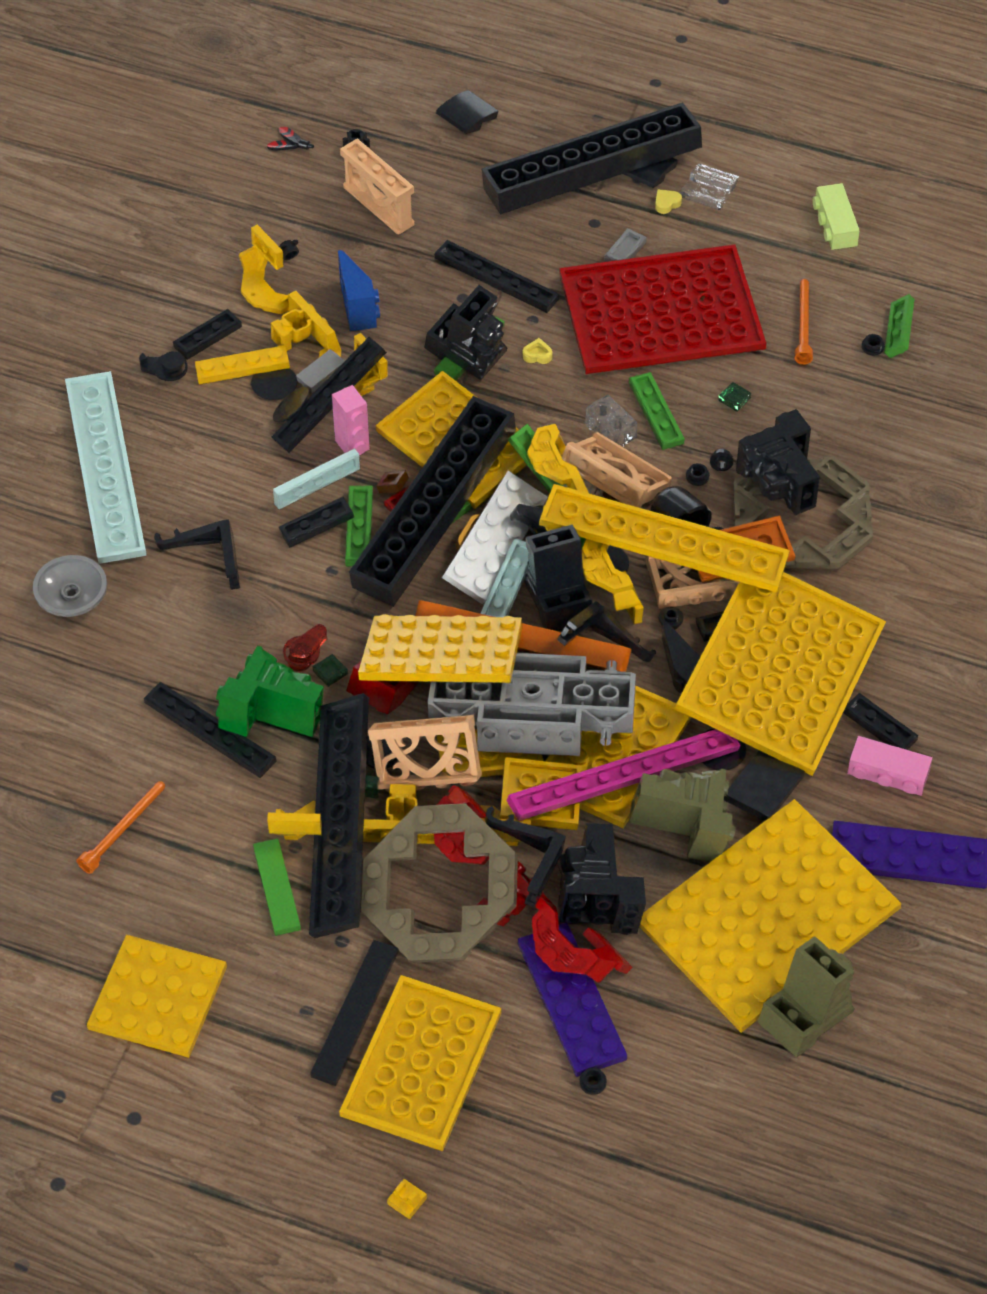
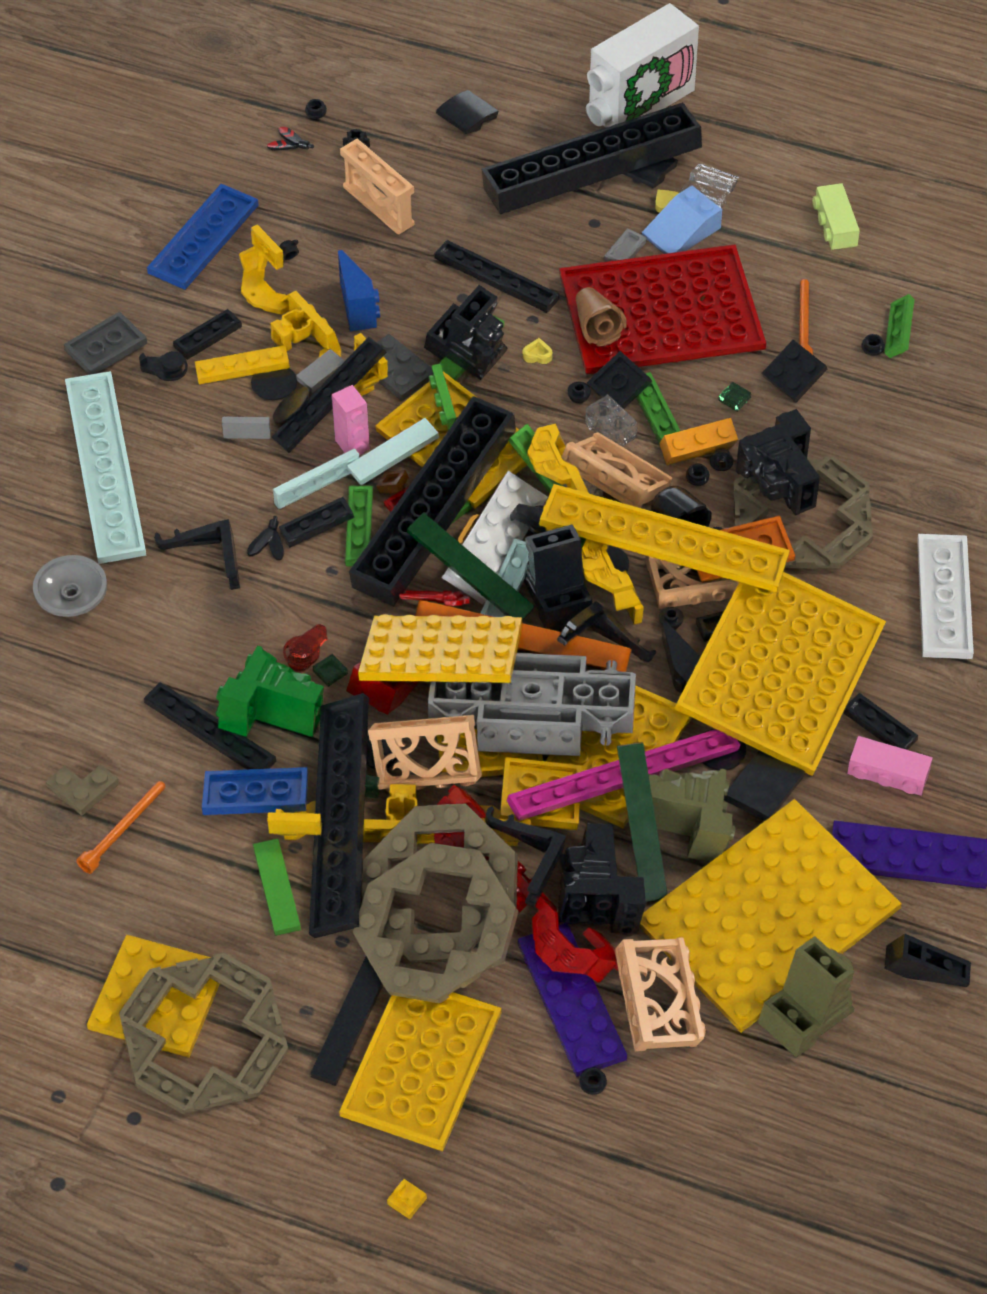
none -> dark tan plate [46,764,119,816]
none -> dark grey plate [64,311,147,375]
none -> dark tan plate [119,953,288,1114]
none -> blue plate [147,184,259,290]
none -> blue plate [202,767,308,815]
none -> light grey tile [222,417,271,439]
none -> black piece [247,516,284,560]
none -> black plate [305,99,327,119]
none -> light aqua tile [347,418,439,485]
none -> dark tan plate [353,843,518,1004]
none -> dark grey plate [376,334,433,401]
none -> red piece [399,590,470,606]
none -> dark green tile [407,512,535,621]
none -> bright green plate [429,363,456,431]
none -> black plate [567,381,591,403]
none -> medium nougat cone [576,287,627,346]
none -> white brick [586,3,699,127]
none -> black plate [587,351,652,414]
none -> light nougat fence [615,937,706,1052]
none -> dark green tile [617,742,668,902]
none -> light blue slope [642,186,722,254]
none -> light orange brick [659,418,738,465]
none -> black plate [762,340,828,403]
none -> black slope [884,934,971,987]
none -> white plate [917,534,974,659]

